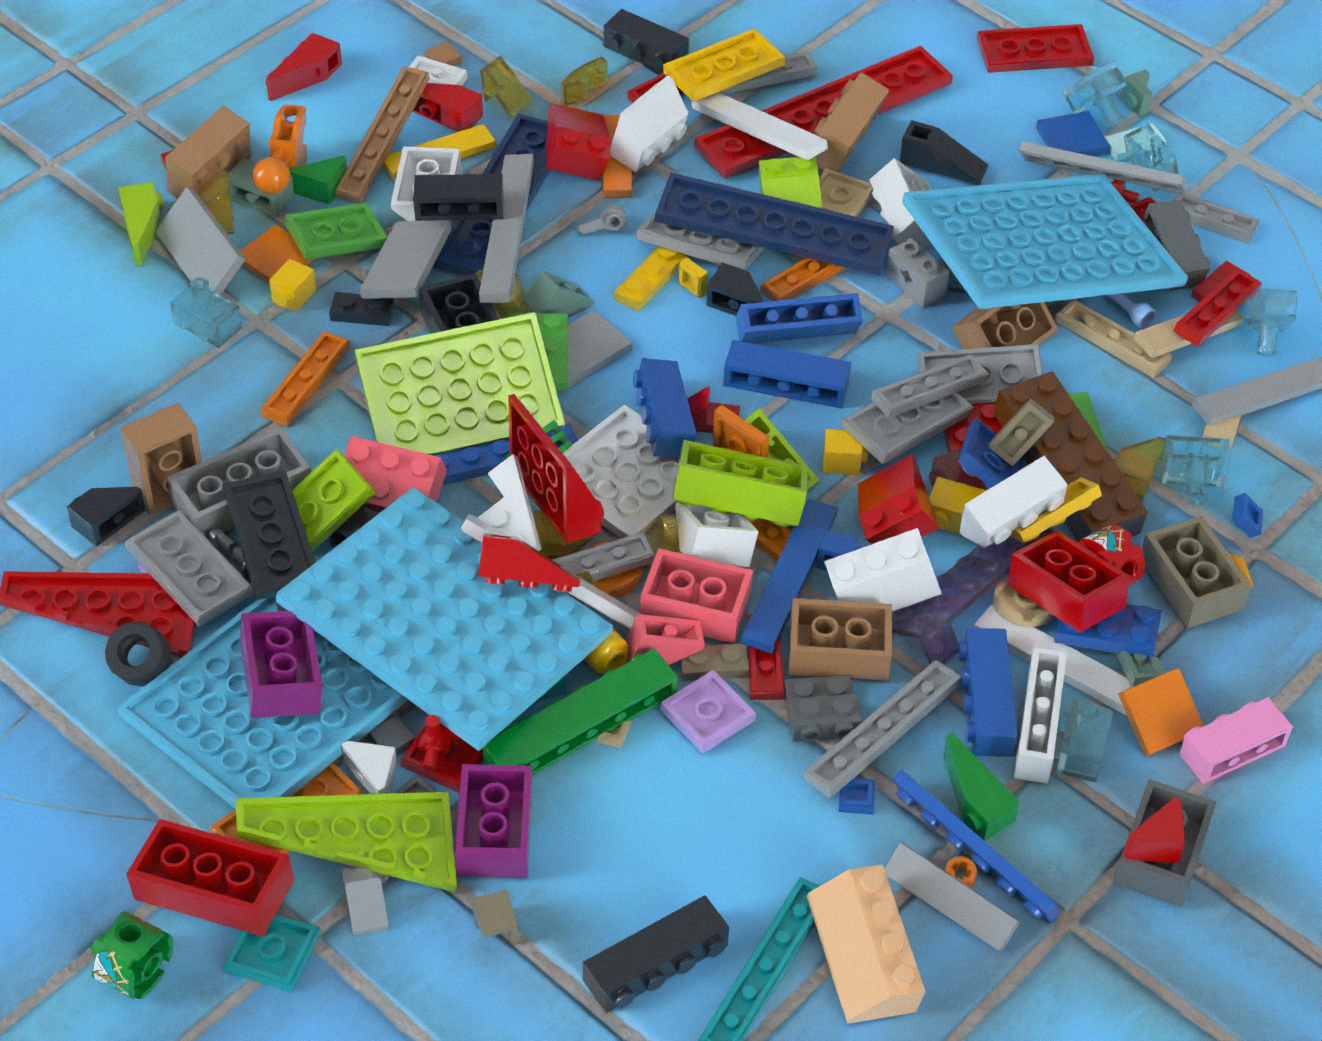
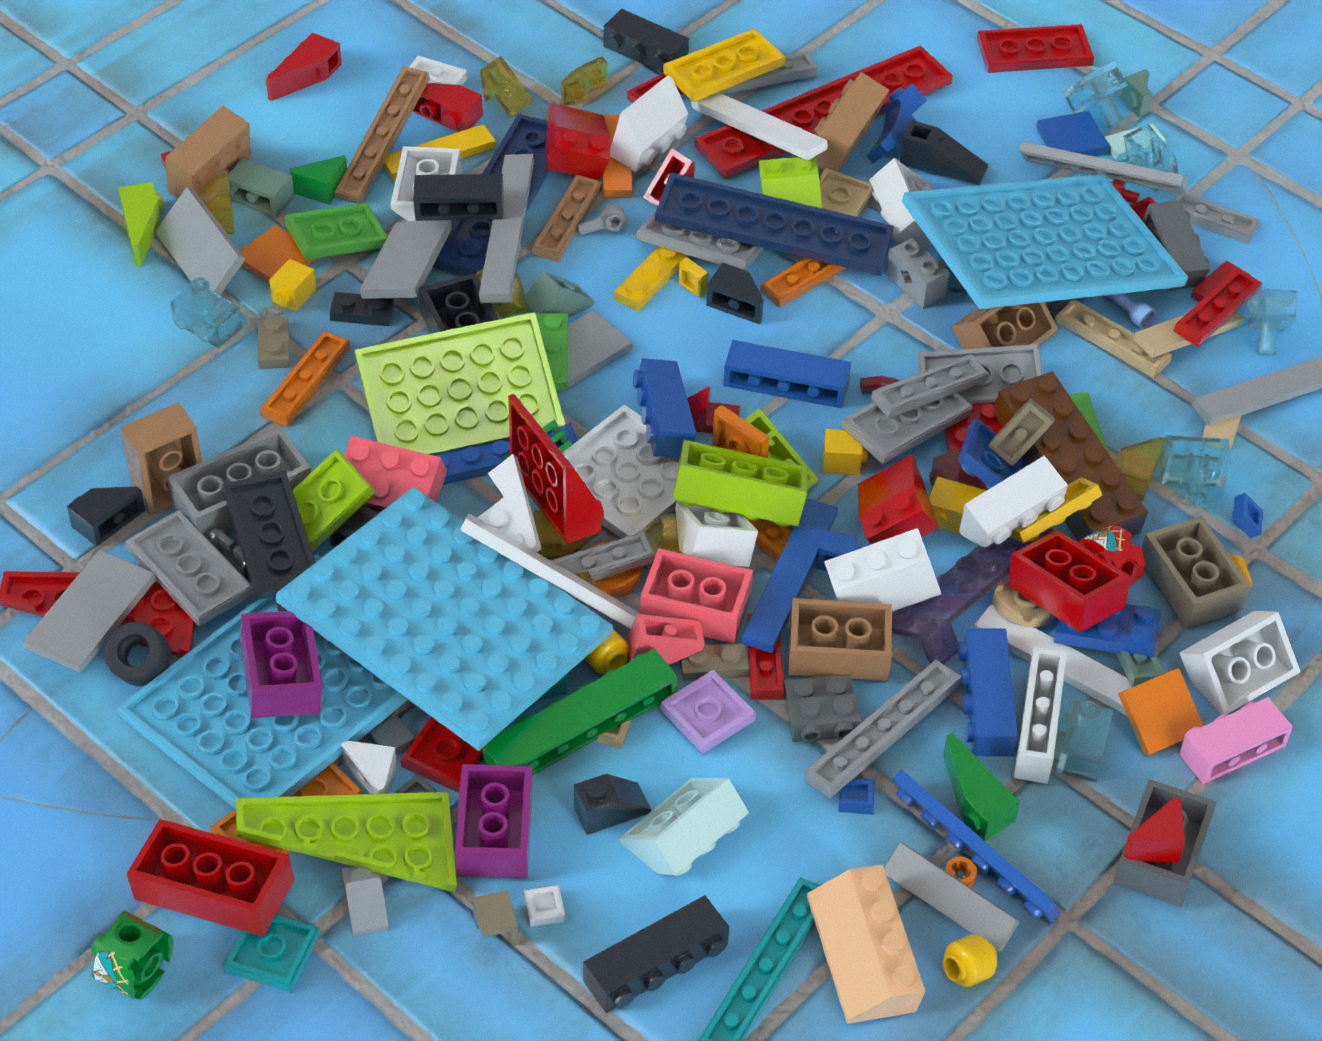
orange piece [253,105,307,194] -> none
red piece [418,715,452,772] -> none
medium nougat tile [424,41,462,66] -> none
red slope [479,533,580,592] -> none
blue brick [736,293,863,343] -> none
none -> light grey tile [23,550,156,673]
none -> dark tan plate [258,316,290,369]
none -> white tile [524,885,565,927]
none -> medium nougat tile [532,175,602,262]
none -> black slope [574,774,651,835]
none -> light aqua slope [619,778,749,876]
none -> slope [643,148,695,207]
none -> dark red arm [860,376,900,393]
none -> blue slope [866,84,927,163]
none -> yellow head [942,934,997,987]
none -> white slope [1180,611,1301,715]

